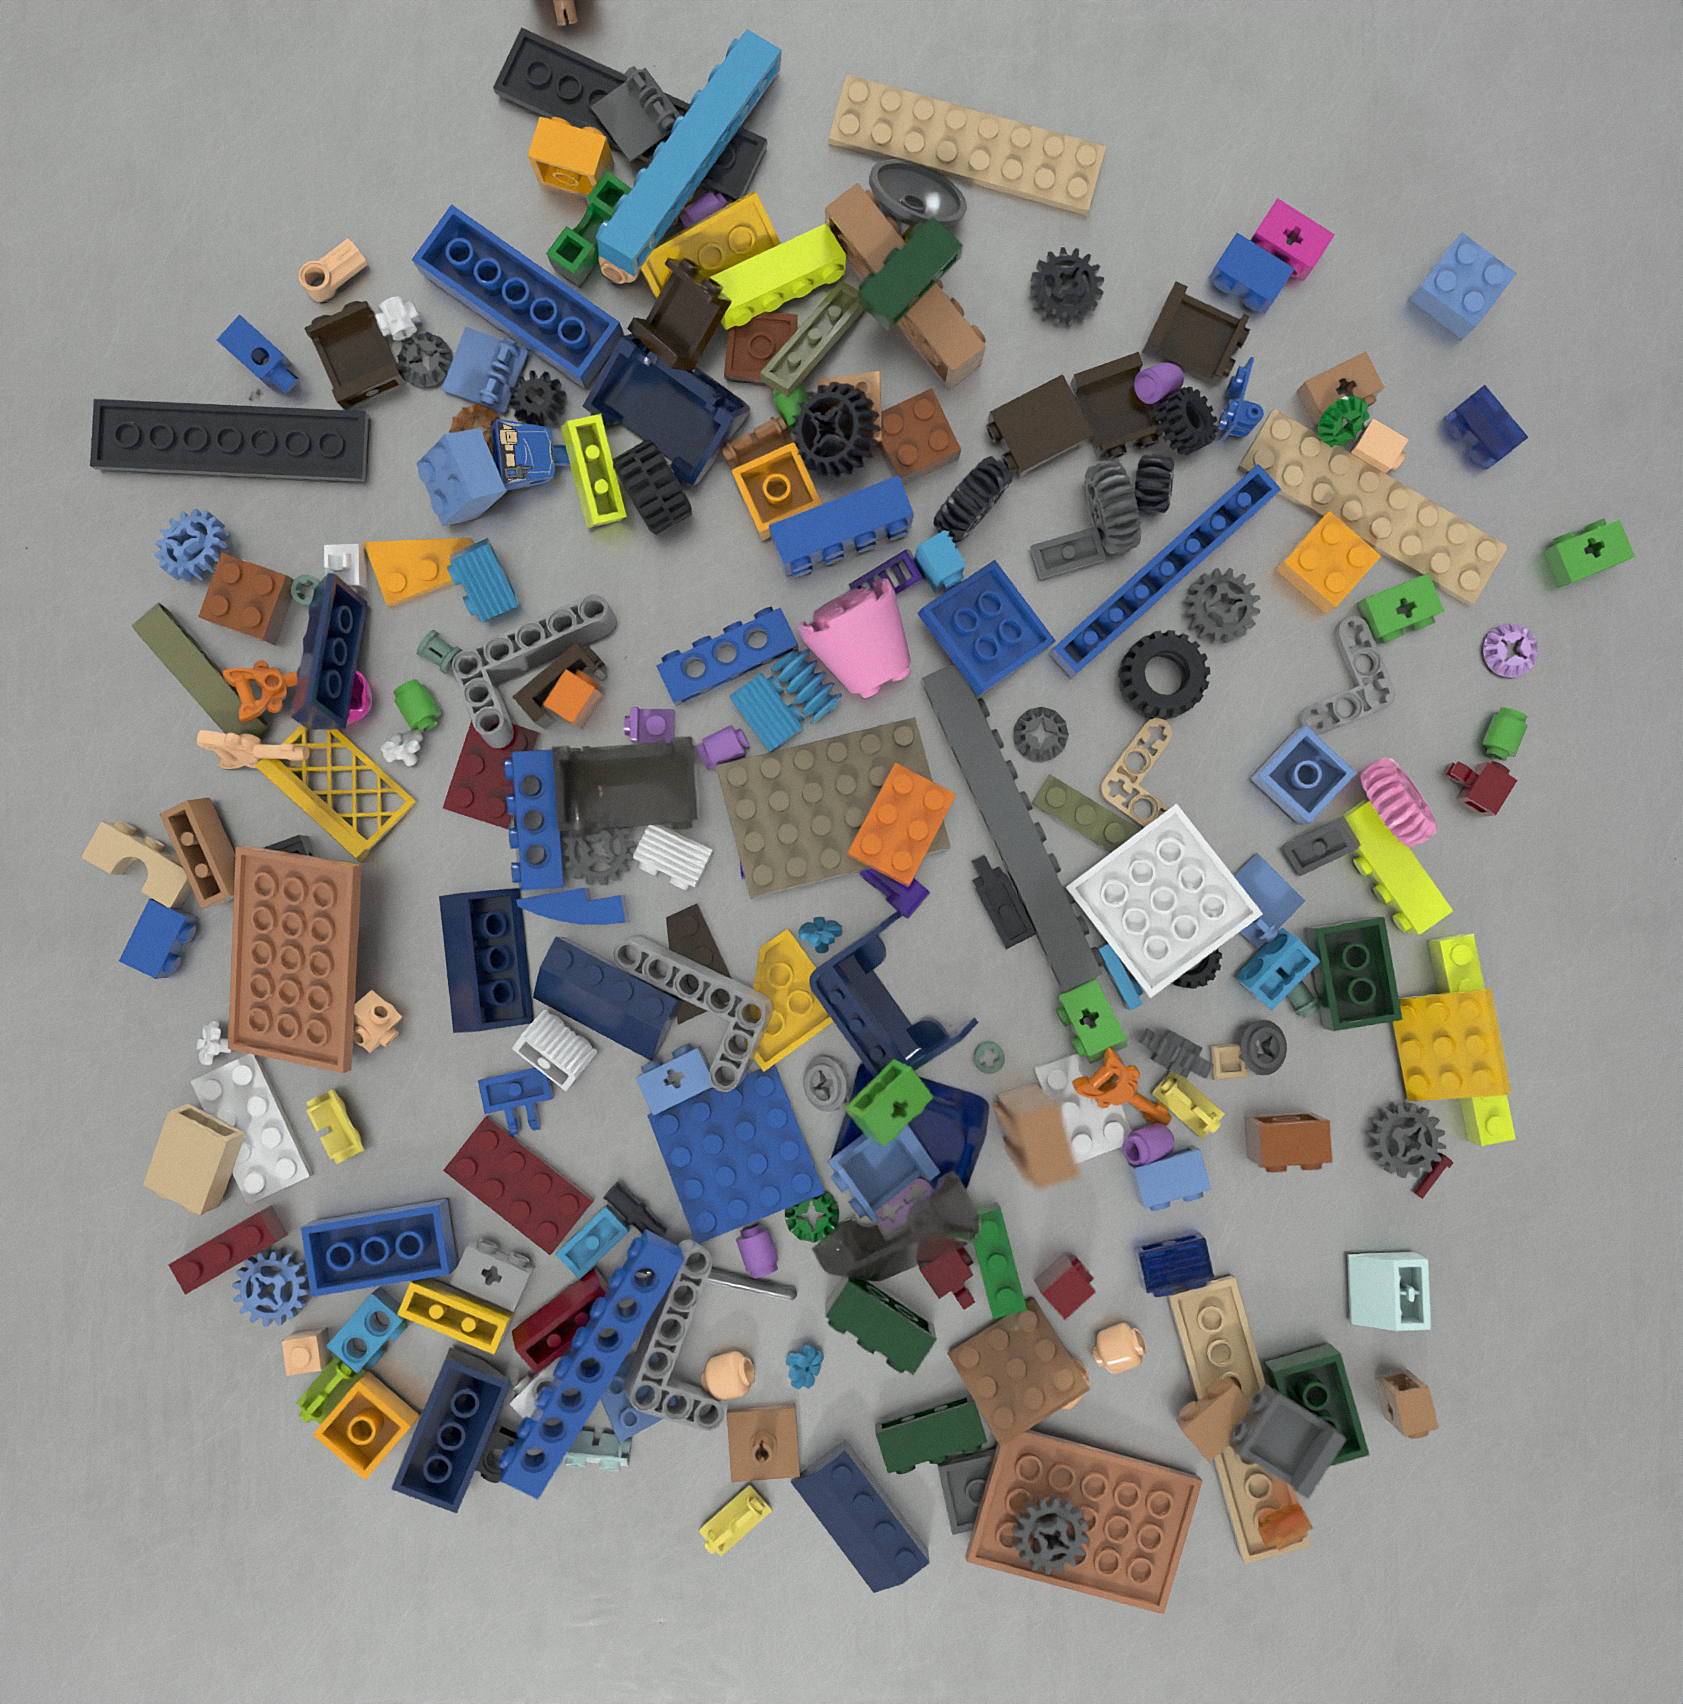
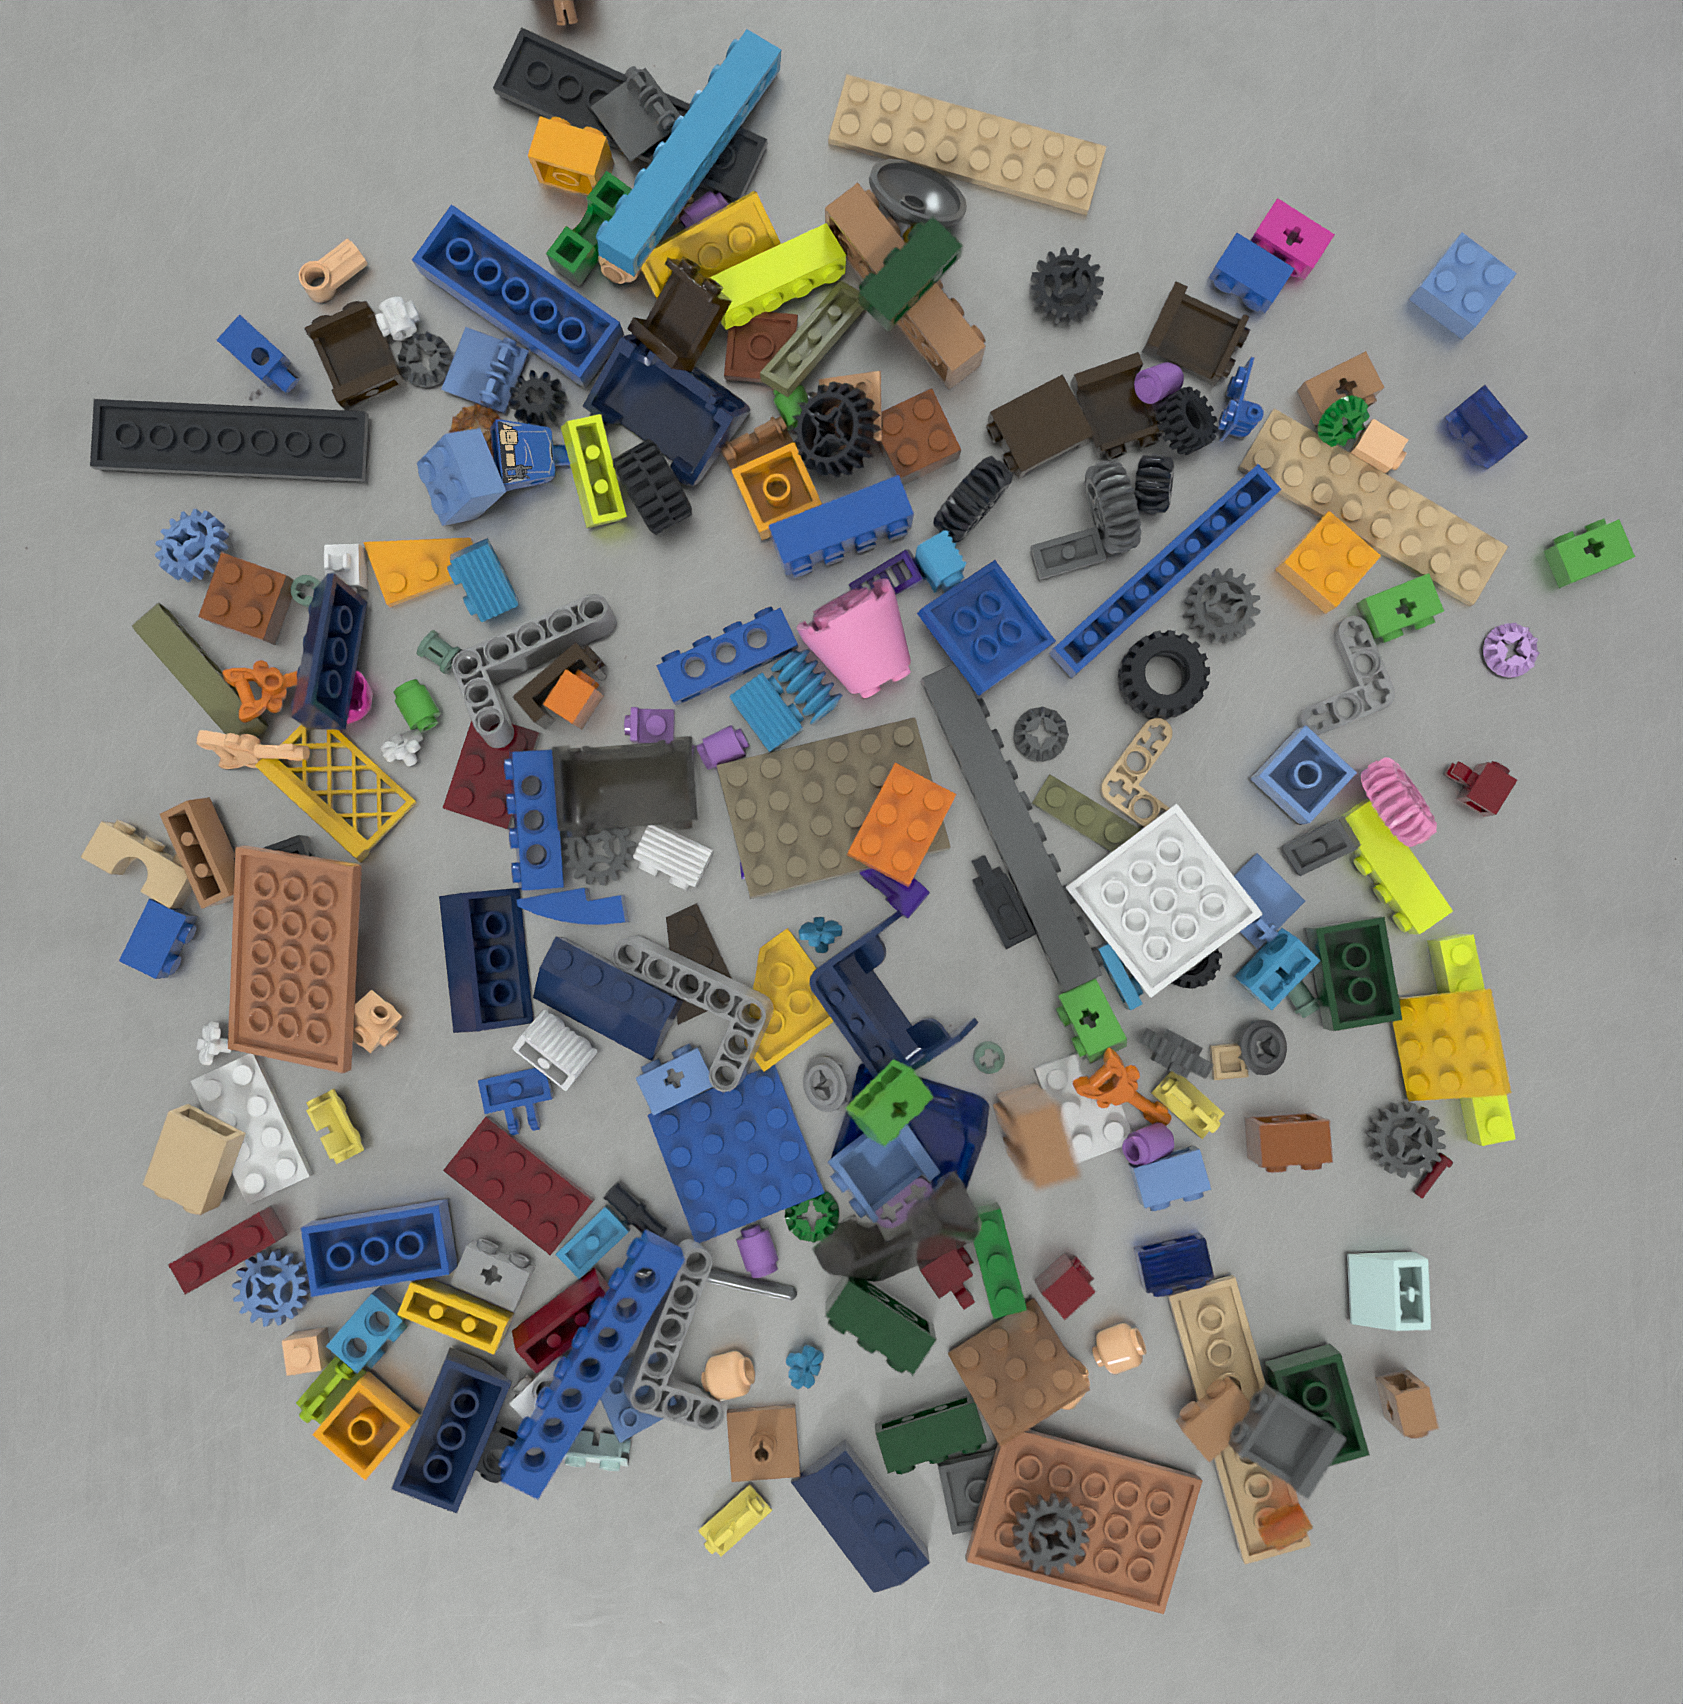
bright green brick [1482,707,1528,761] -> none

